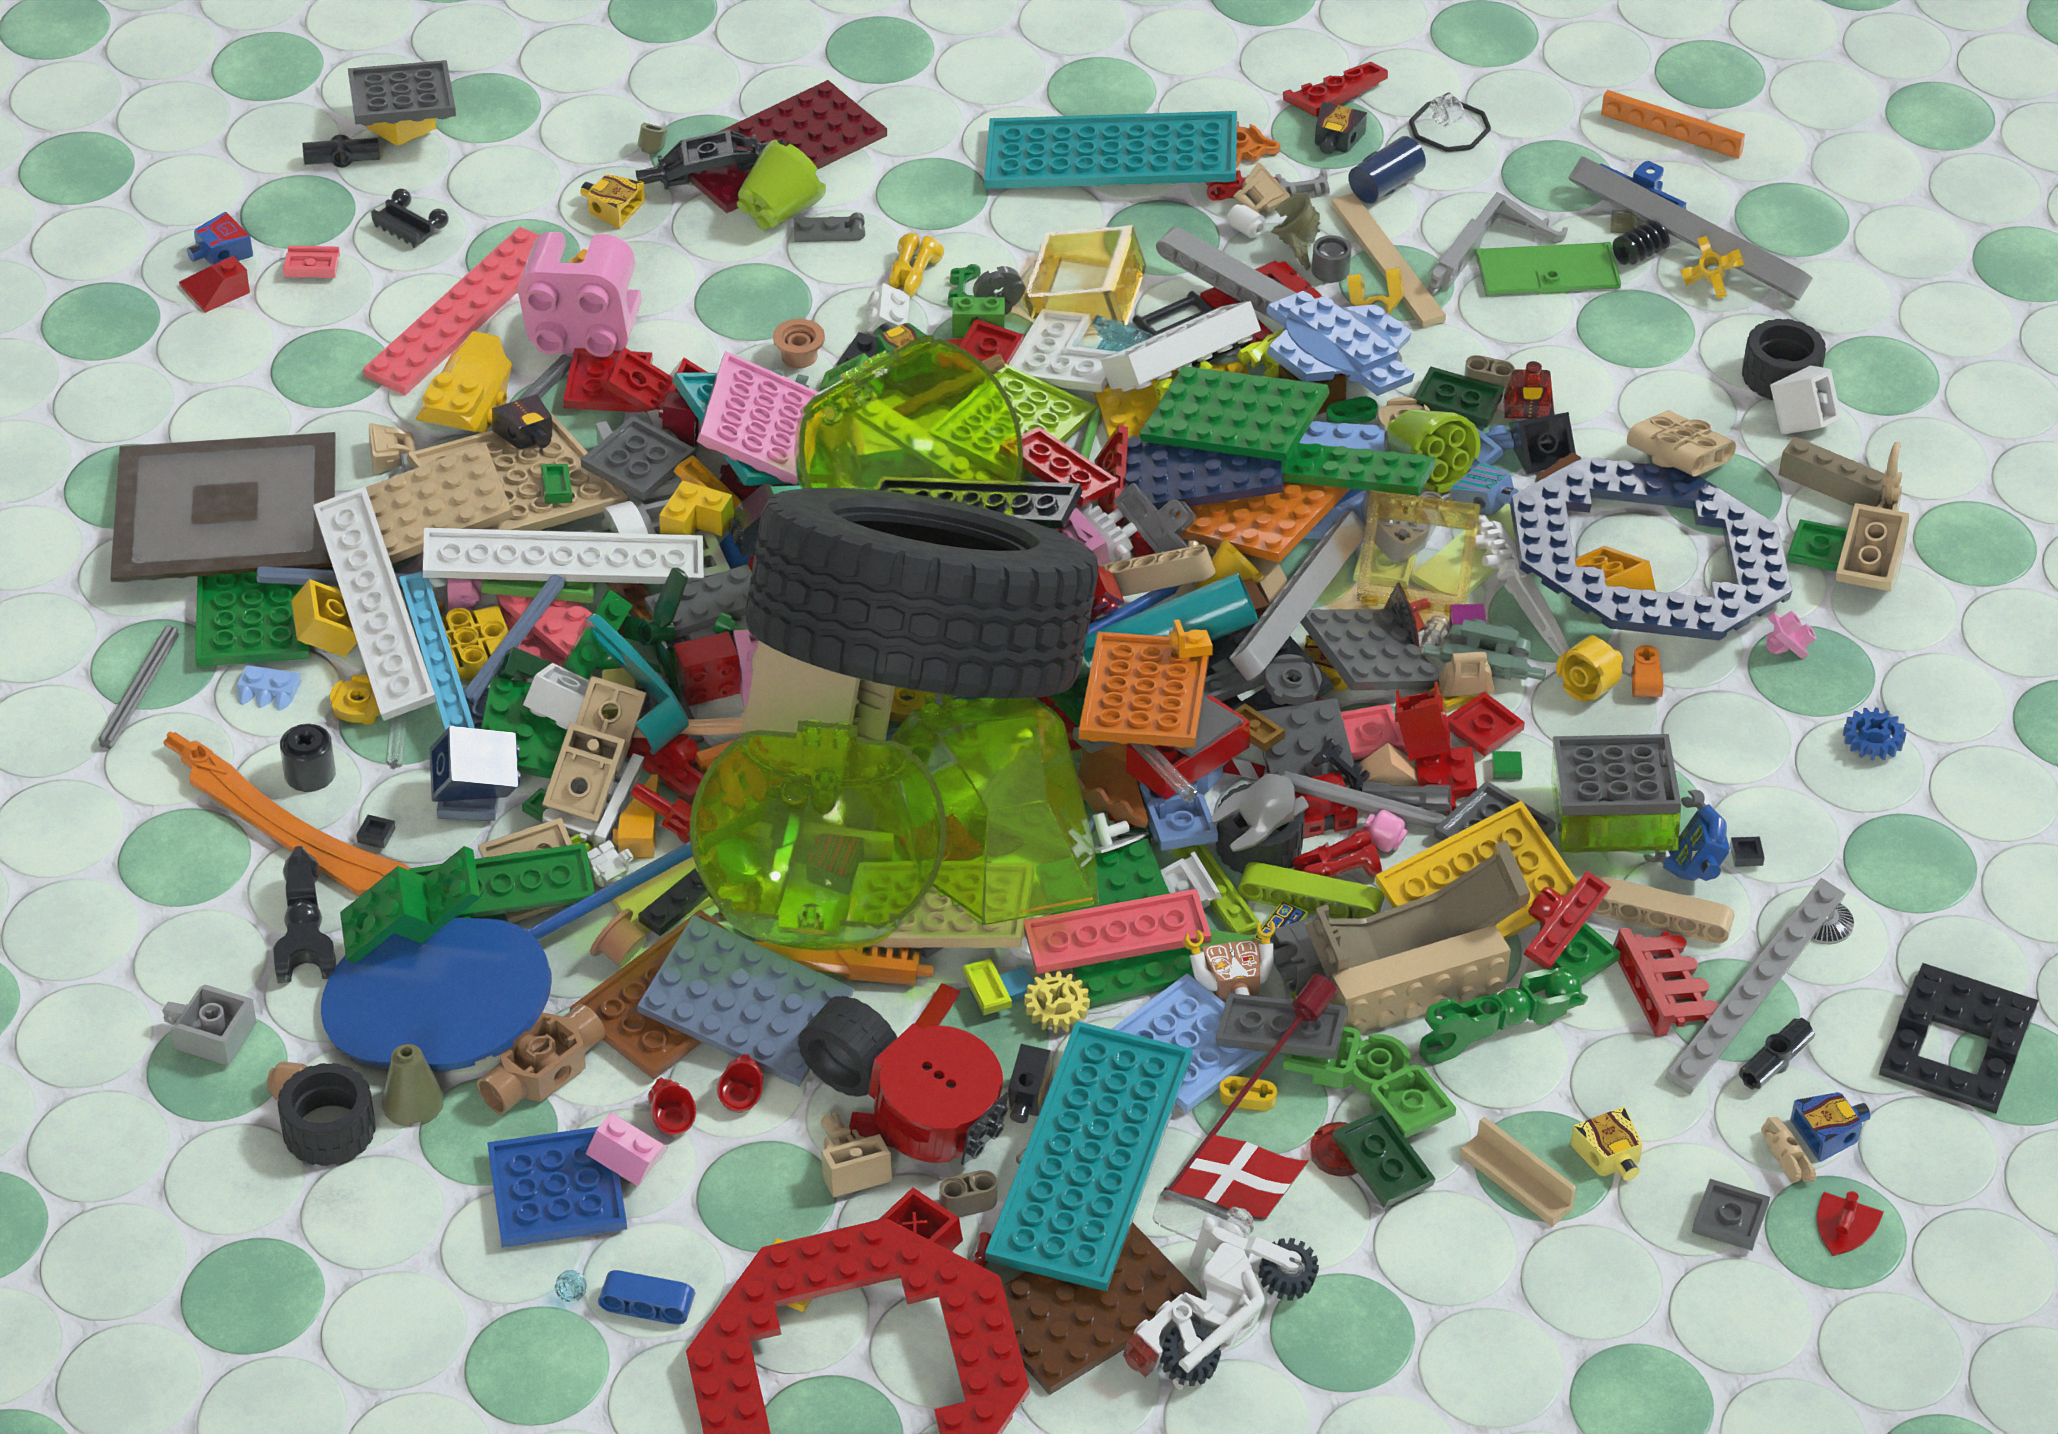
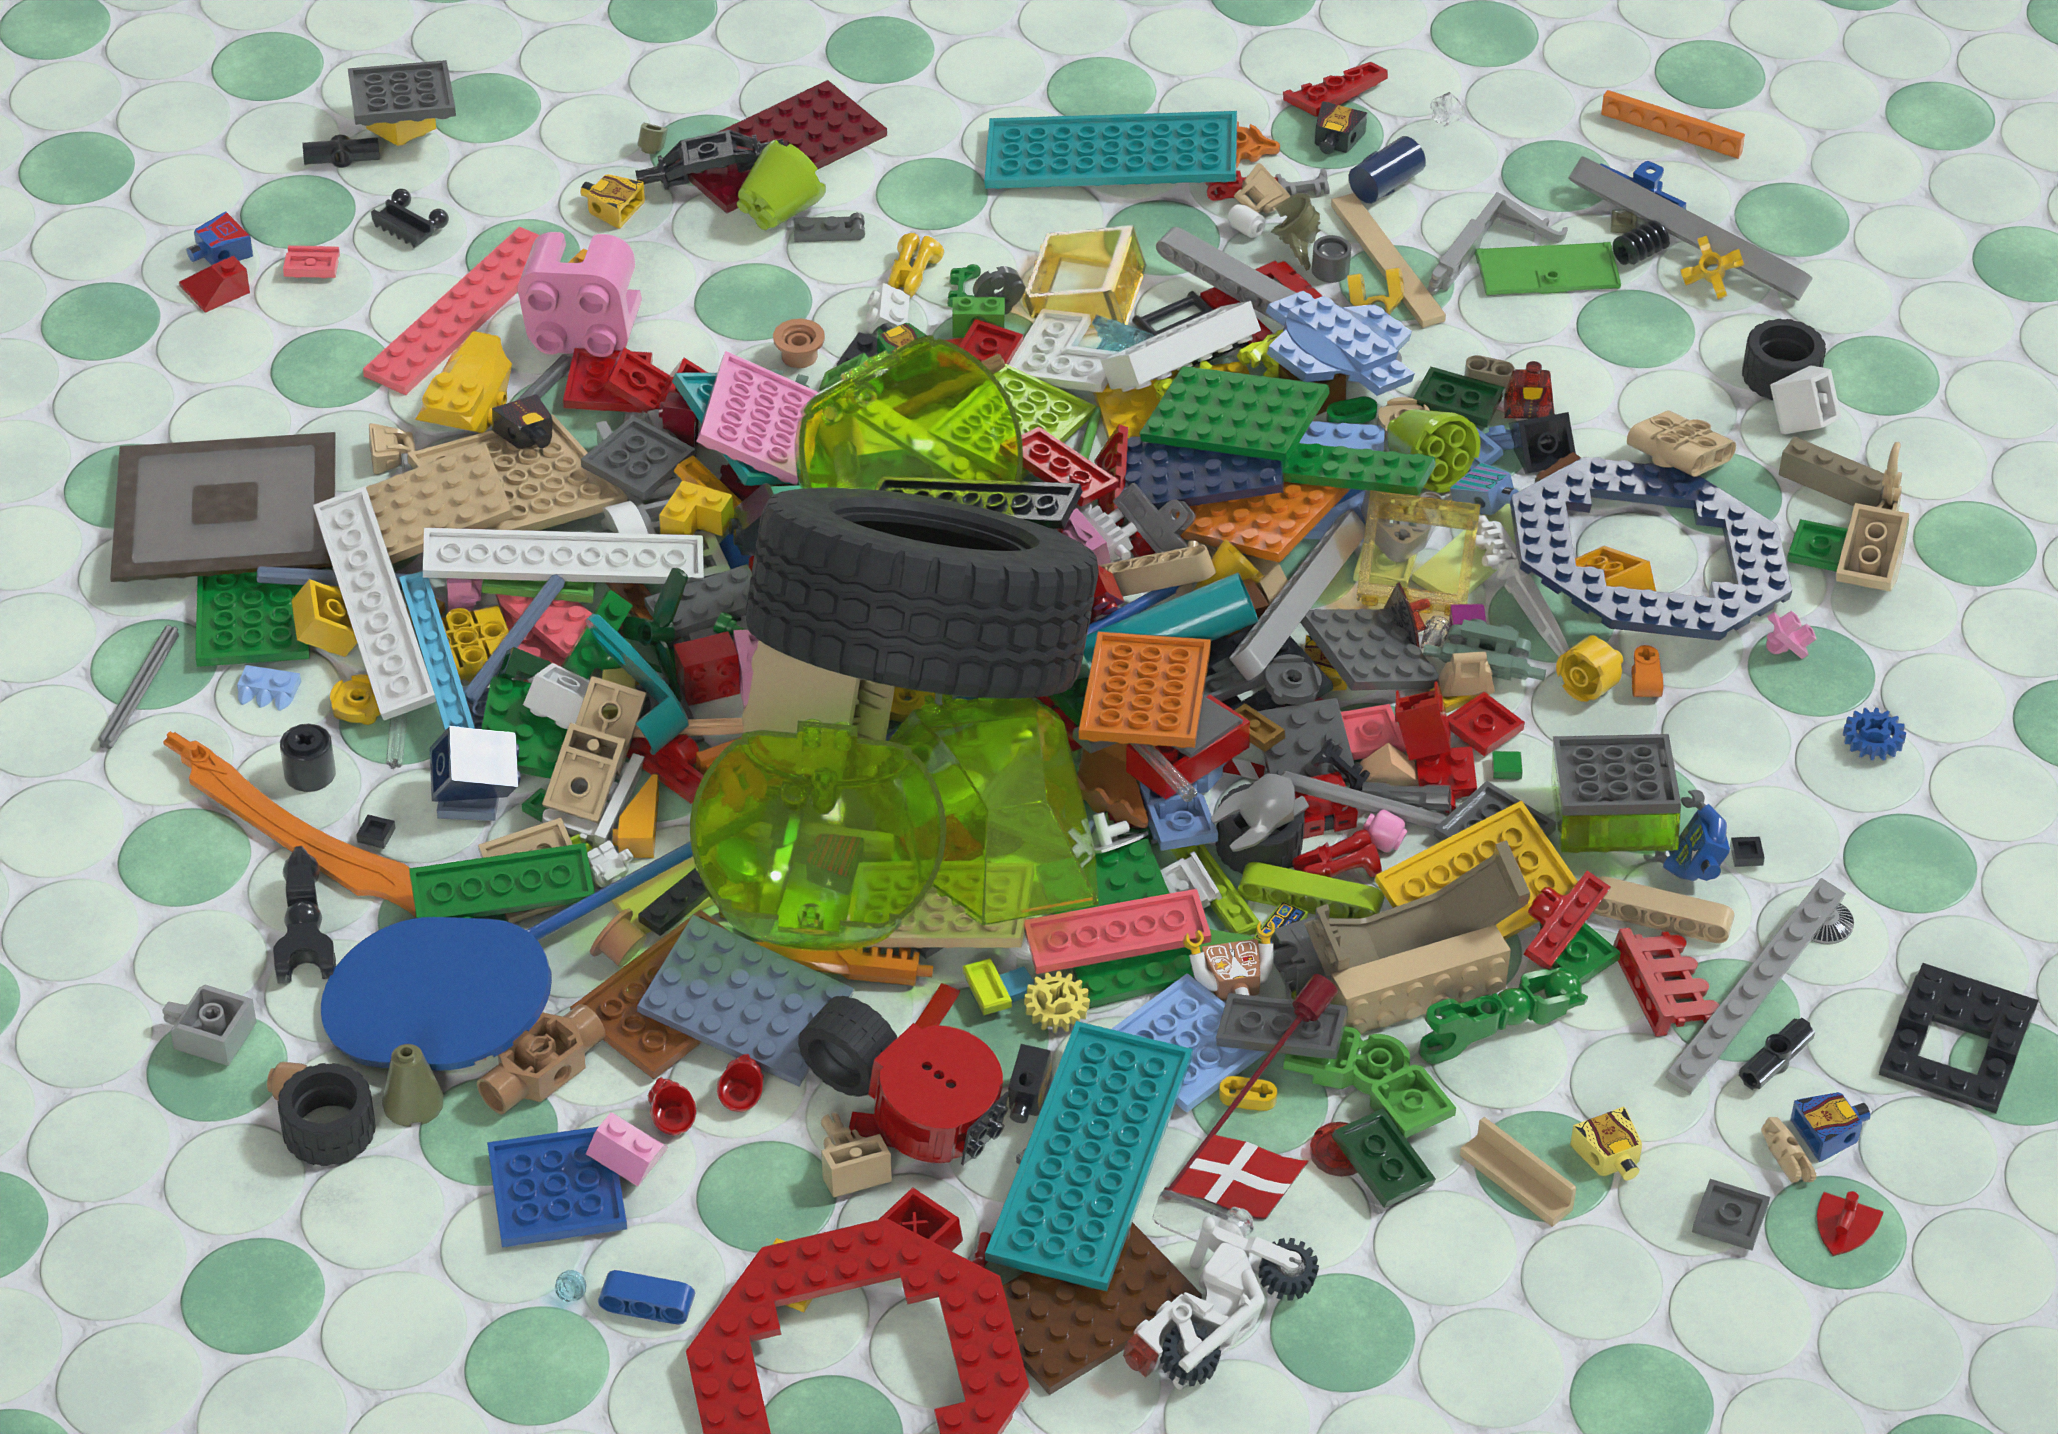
green bracket [340,846,480,964] -> none
green tile [541,464,572,504] -> none
red connector [630,783,712,844] -> none
dark tan beam [939,1170,997,1217] -> none
light orange bracket [1169,620,1213,658] -> none
black piece [1409,99,1491,152] -> none

